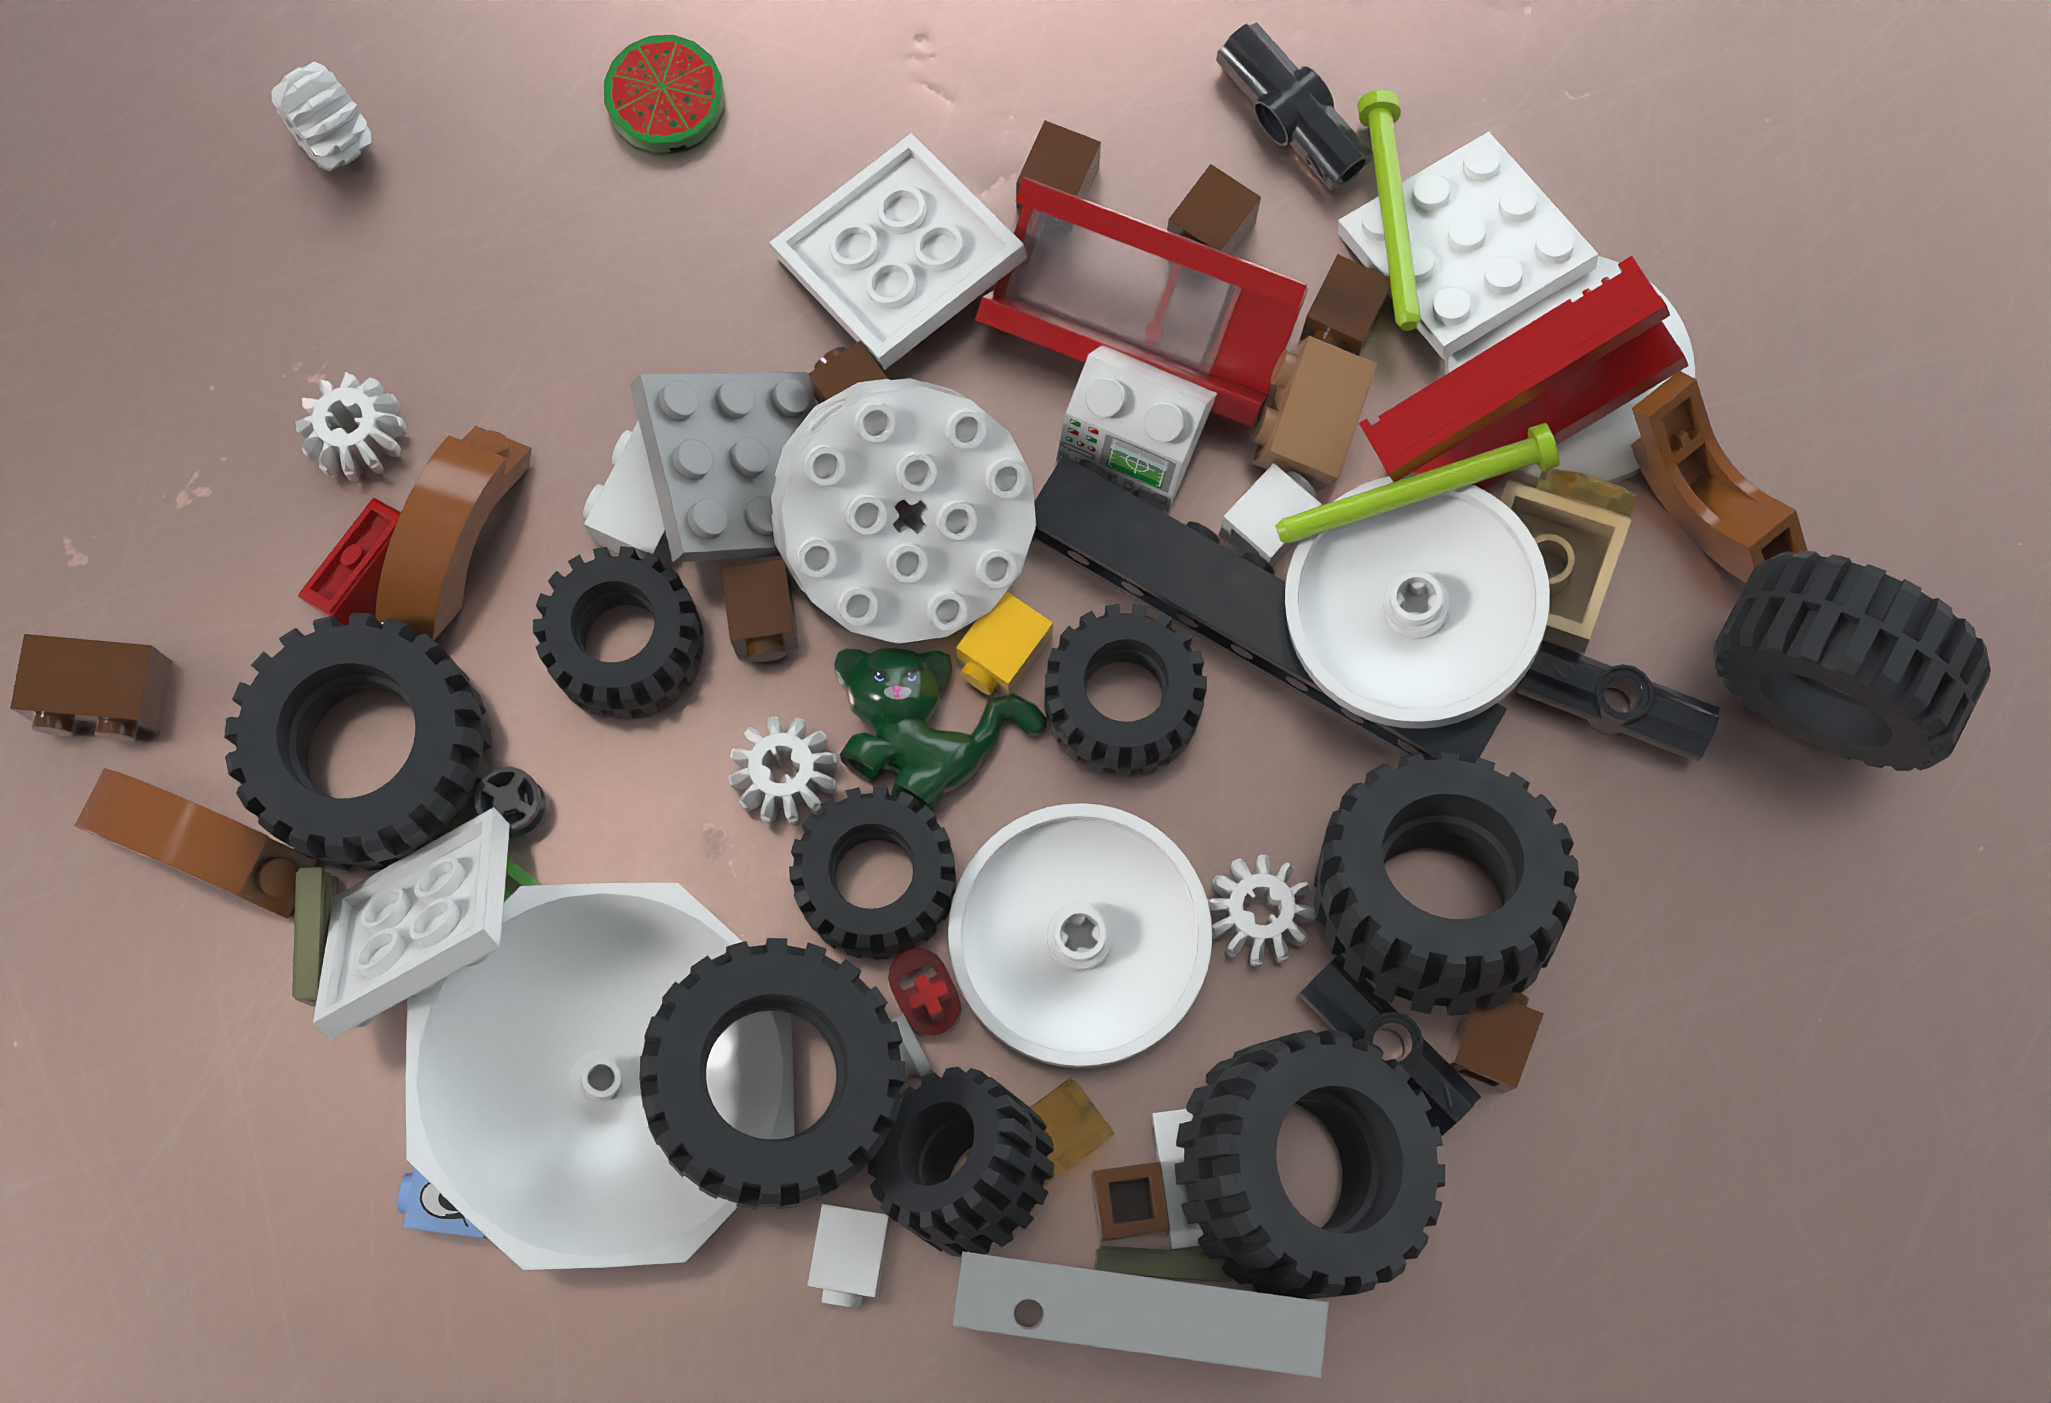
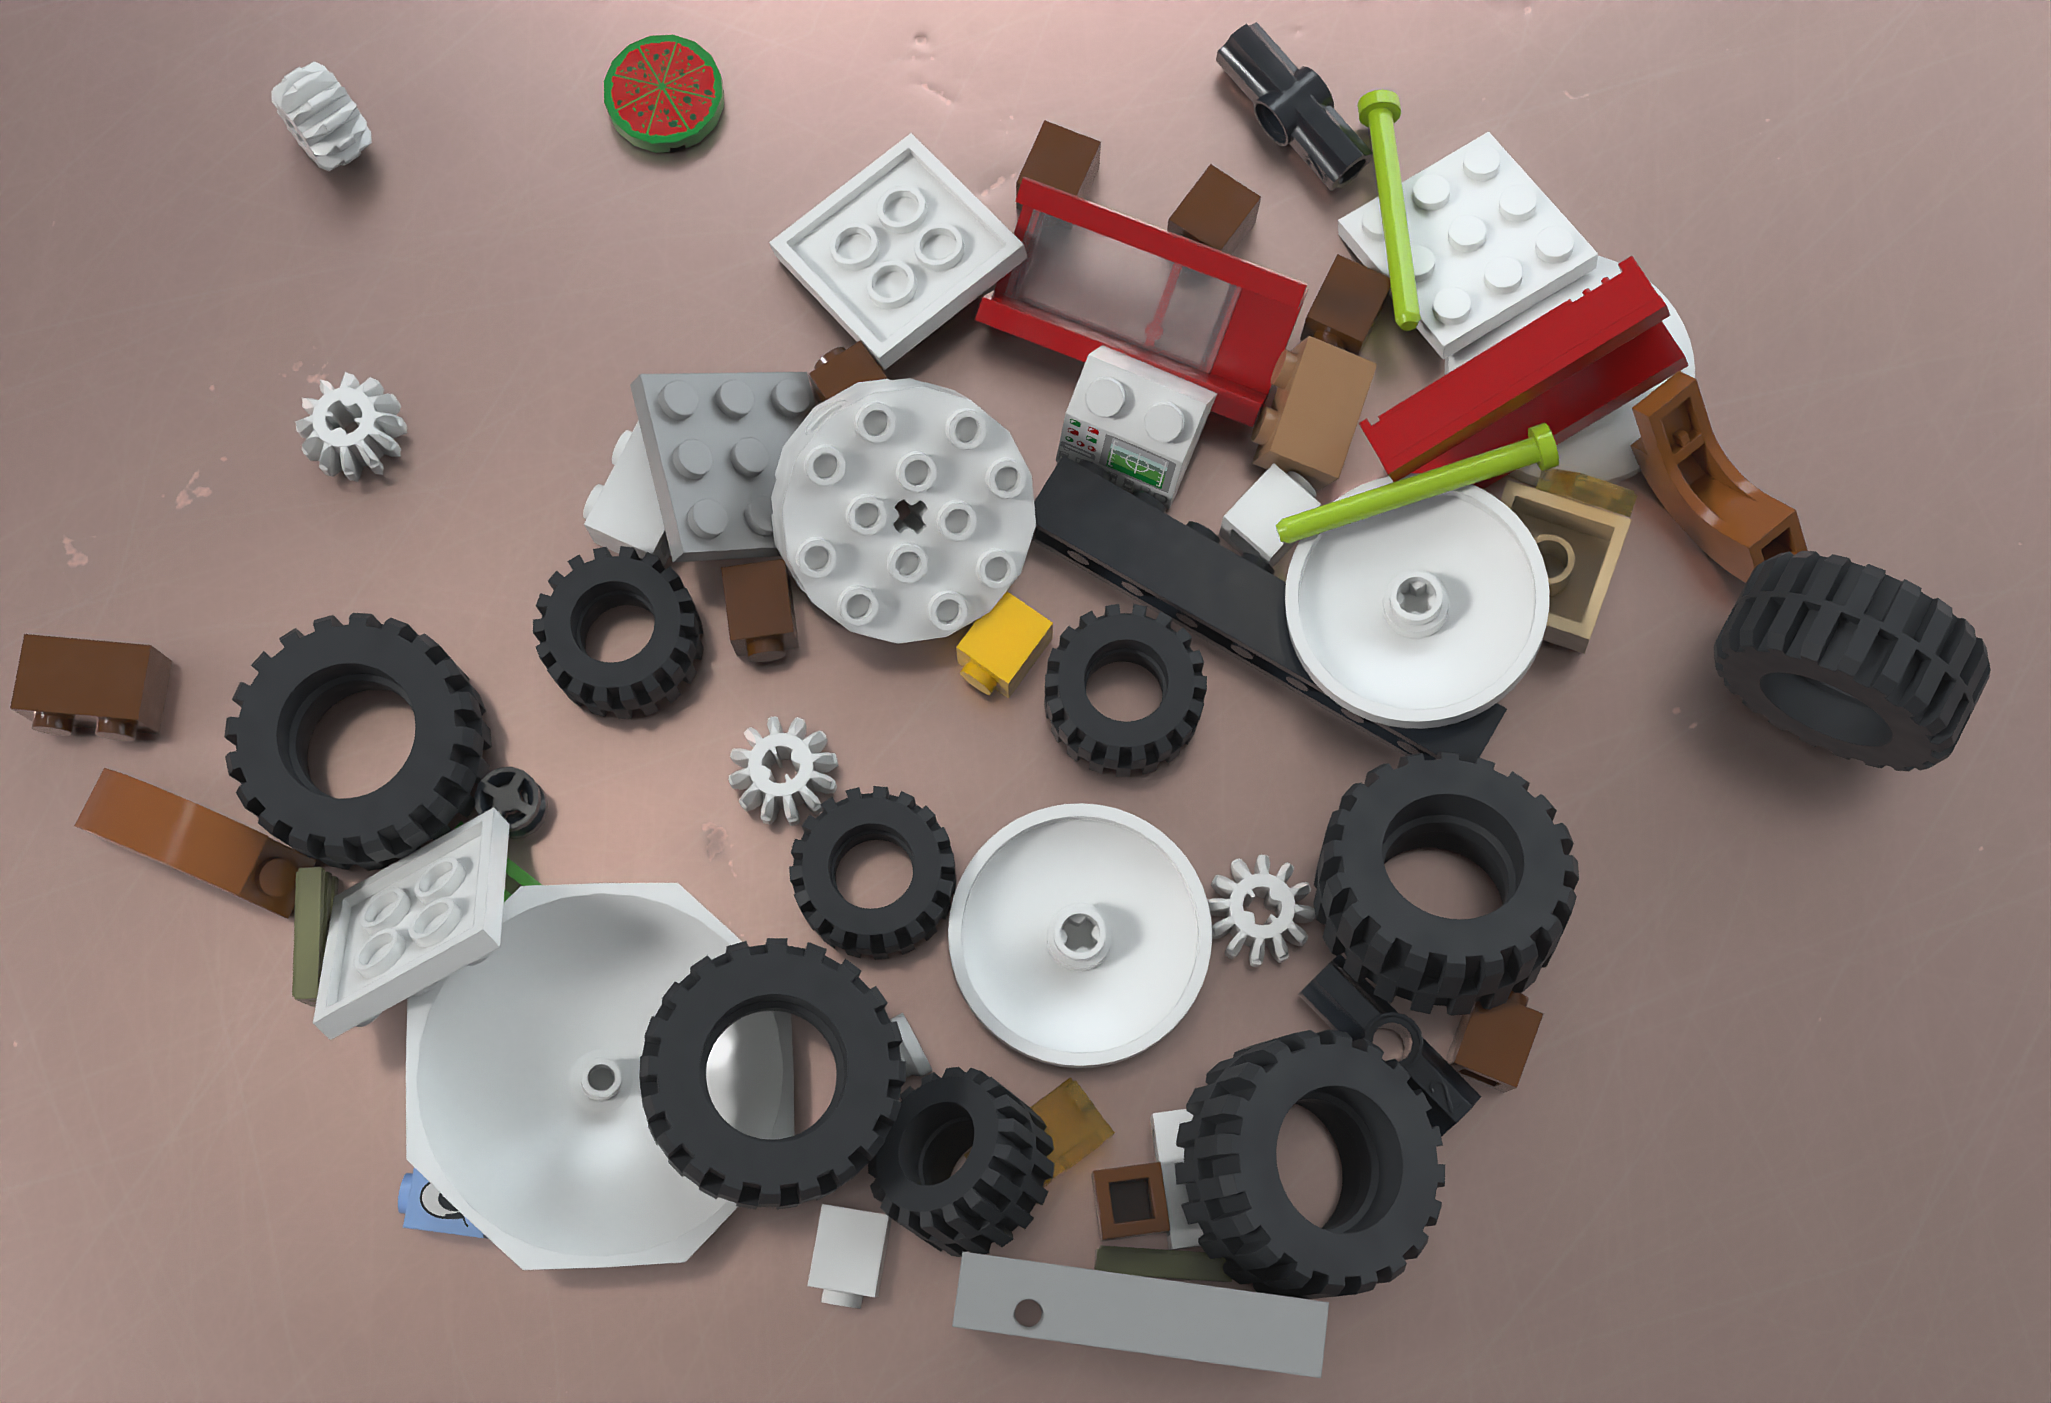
red slope [298,498,401,625] -> none
dark orange arch [375,426,532,640] -> none
dark green animal [834,648,1047,810] -> none
red piece [888,948,962,1039] -> none
black piece [1516,640,1720,762] -> none

